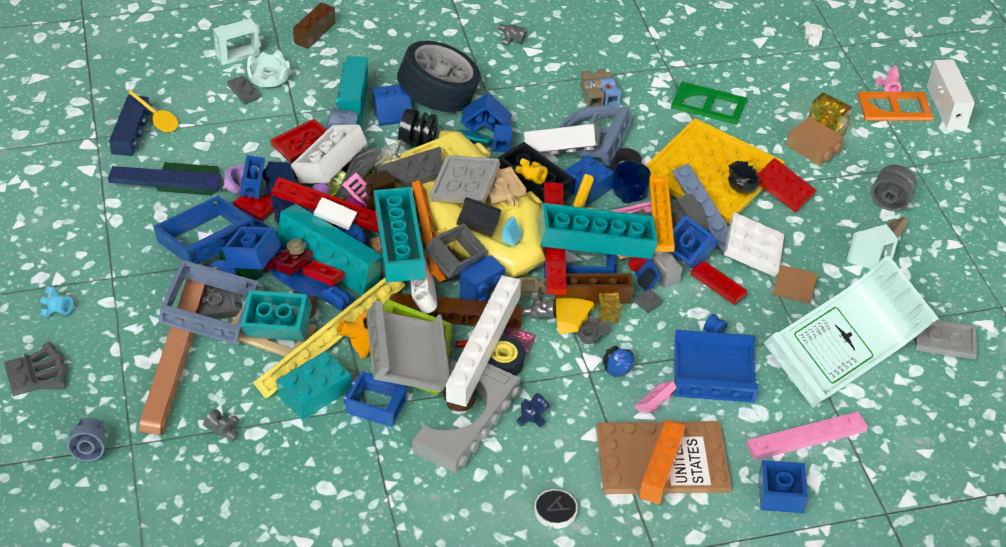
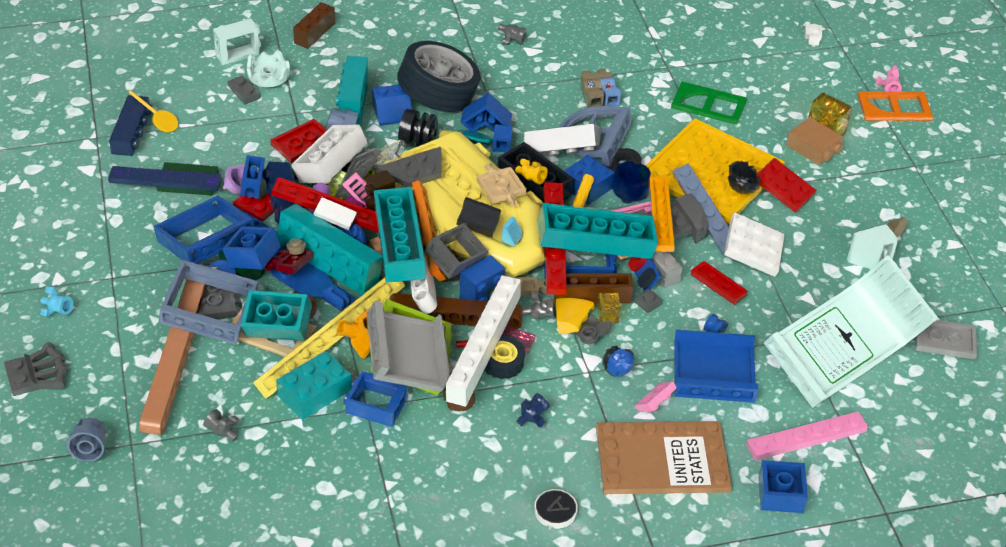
red plate [302,260,345,286] -> none
light grey arch [413,363,521,474] -> none
light grey plate [429,155,500,204] -> none
orange brick [639,420,686,505] -> none
blue brick [671,215,719,269] -> none
medium nougat tile [773,265,818,304] -> none
dark grey wheel [871,165,917,211] -> none
white brick [927,59,975,130] -> none

